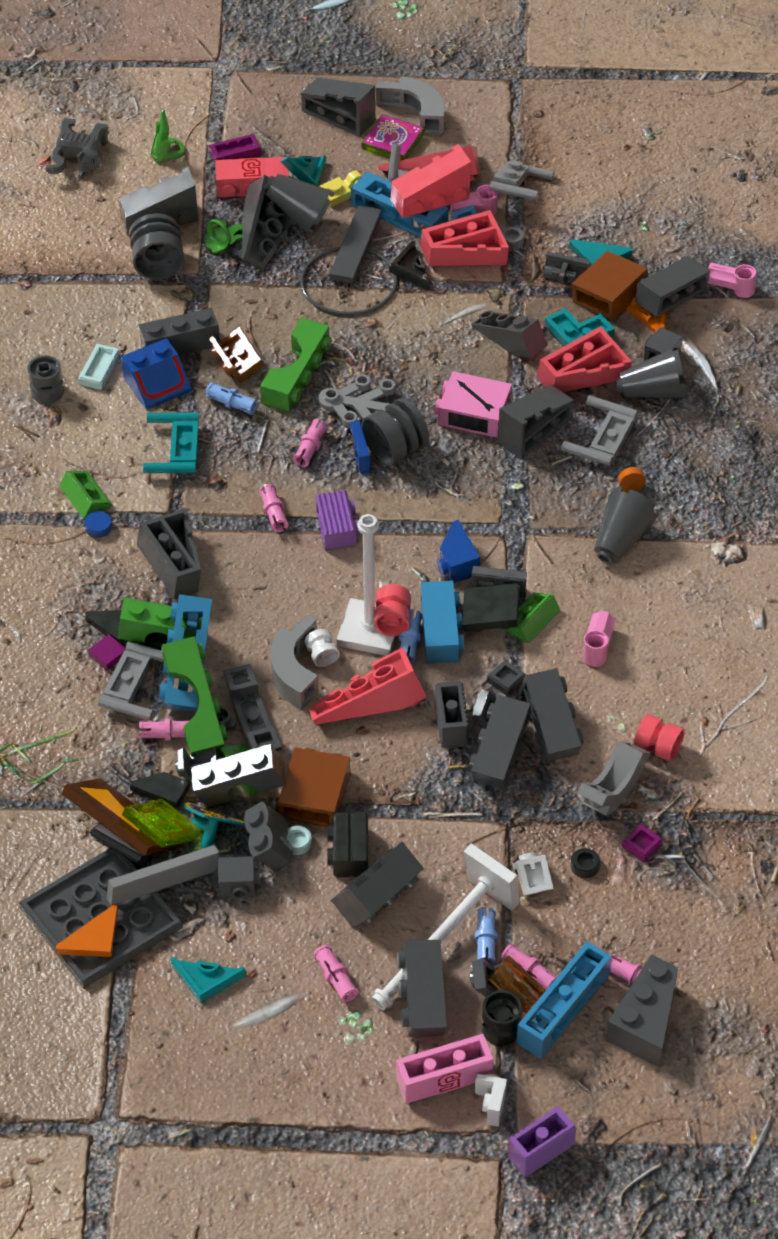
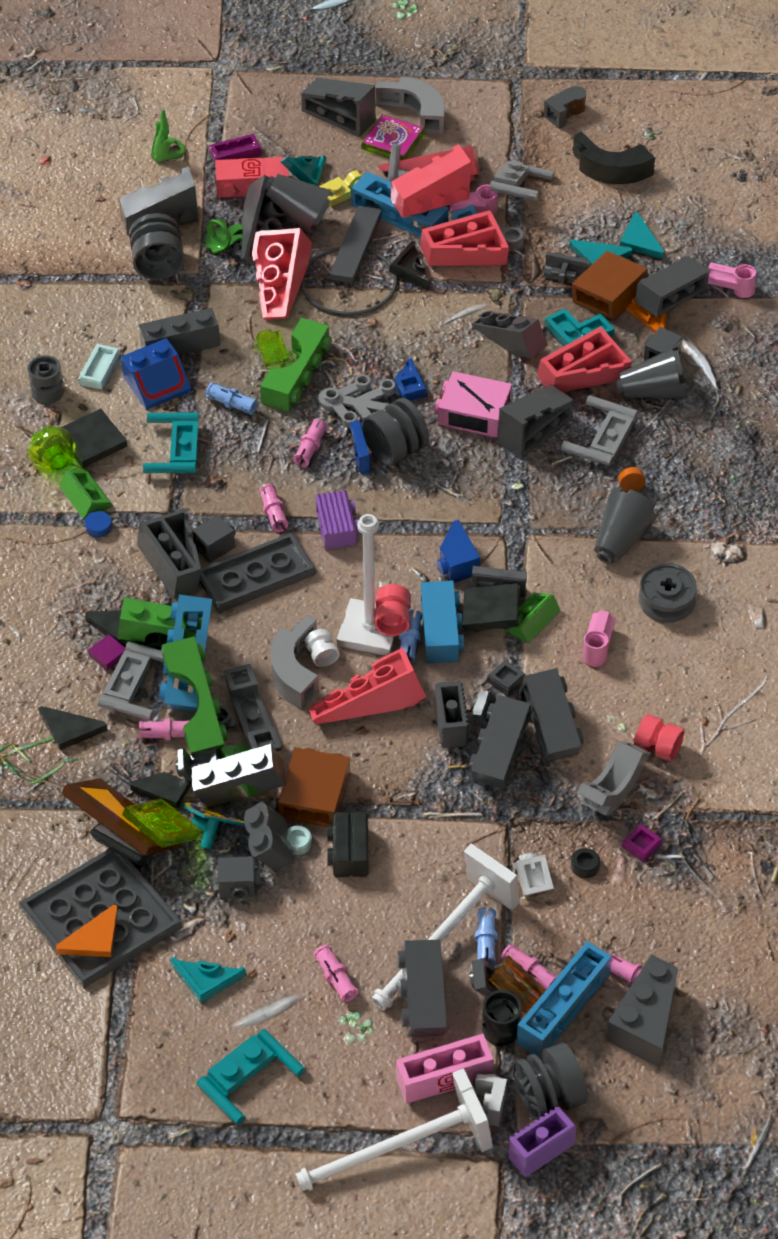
dark grey animal [45,118,109,179] -> none
light grey tile [107,845,219,906] -> none
bracket [209,327,265,382] -> none
dark grey wedge [331,842,424,928] -> none
none -> clear neon green plant [27,426,76,473]
none -> pearl dark grey tile [38,706,107,750]
none -> pearl dark grey tile [56,409,128,468]
none -> dark grey brick [192,515,236,563]
none -> teal plate [196,1029,306,1125]
none -> dark grey tile [199,533,316,613]
none -> coral wedge [252,228,312,320]
none -> clear neon green bracket [253,330,289,367]
none -> white tile [296,1068,493,1192]
none -> blue tile [394,358,427,401]
none -> dark grey wheel [512,1042,588,1121]
none -> dark grey leg [544,86,586,129]
none -> pearl dark grey arch [572,131,655,184]
none -> teal tile [620,212,664,259]
none -> dark grey wheel [639,563,697,623]

